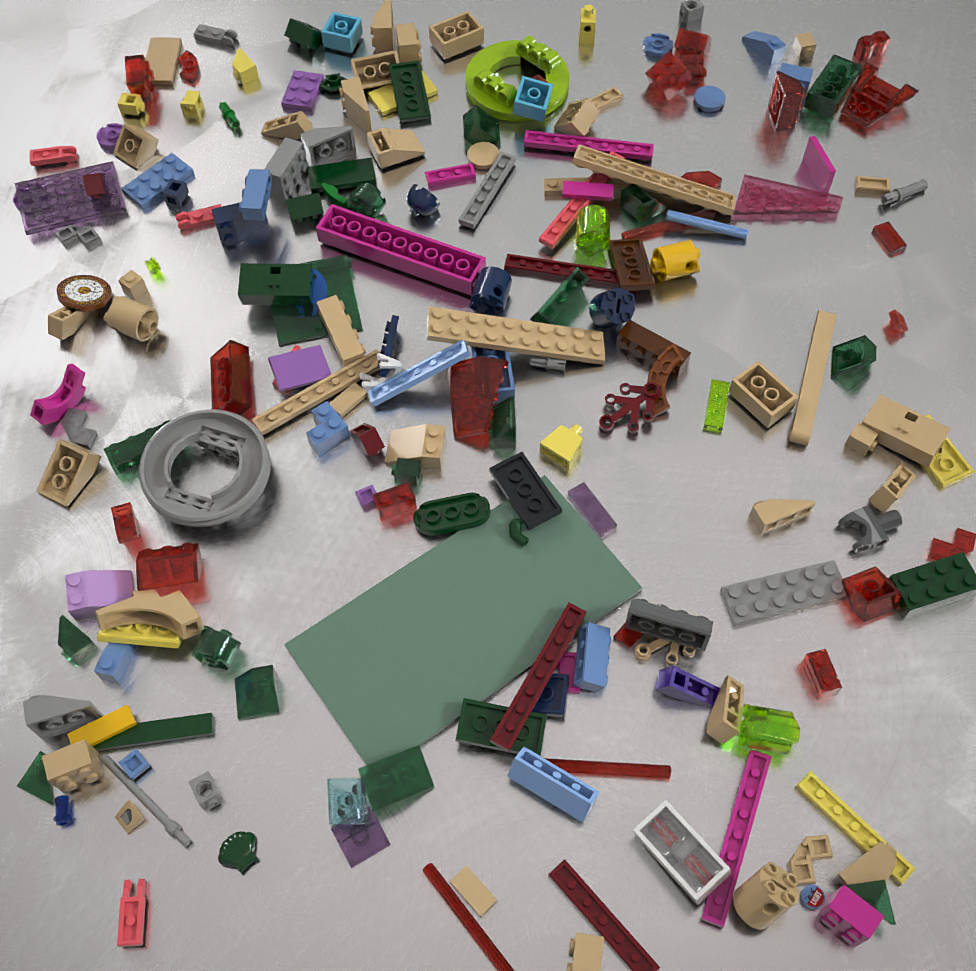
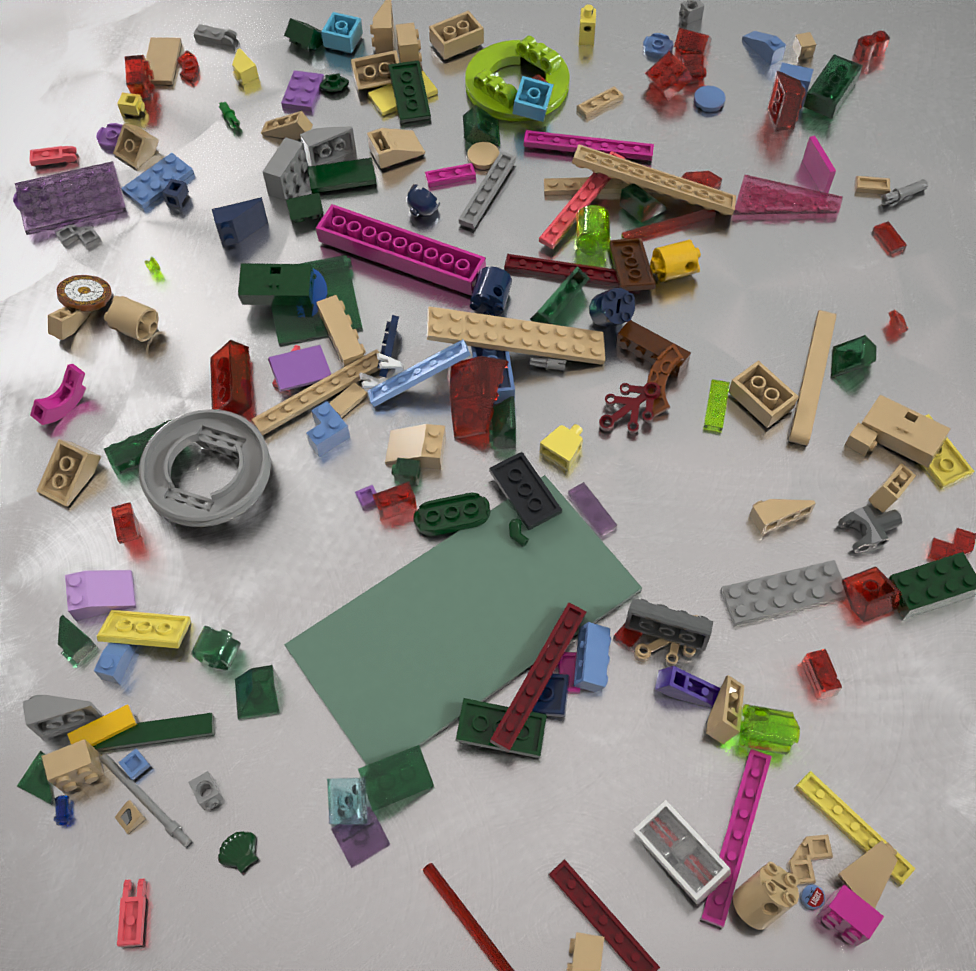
flat silver tile [61,407,97,449] -> none
dark red slope [82,173,106,199] -> none
tan arch [95,585,203,640] -> none
tan brick [118,270,148,301] -> none
clear red slope [136,542,203,591] -> none
coral hinge [176,204,222,230] -> none
light yellow brick [180,90,203,117] -> none
medium blue brick [239,169,272,221] -> none
green slope [322,182,349,210] -> none
tan slope [339,77,372,133] -> none
clear green brick [347,183,386,219] -> none
dark red slope [349,422,385,456] -> none
tan tile [450,865,497,917] -> none
light blue brick [507,747,599,822] -> none
clear red axle [544,758,671,778] -> none
tan slope [553,98,600,136] -> none
dark pink tile [562,181,614,201] -> none
light blue axle [666,210,749,239] -> none
clear red wedge [840,61,919,128] -> none
clear green tile [845,879,896,925] -> none

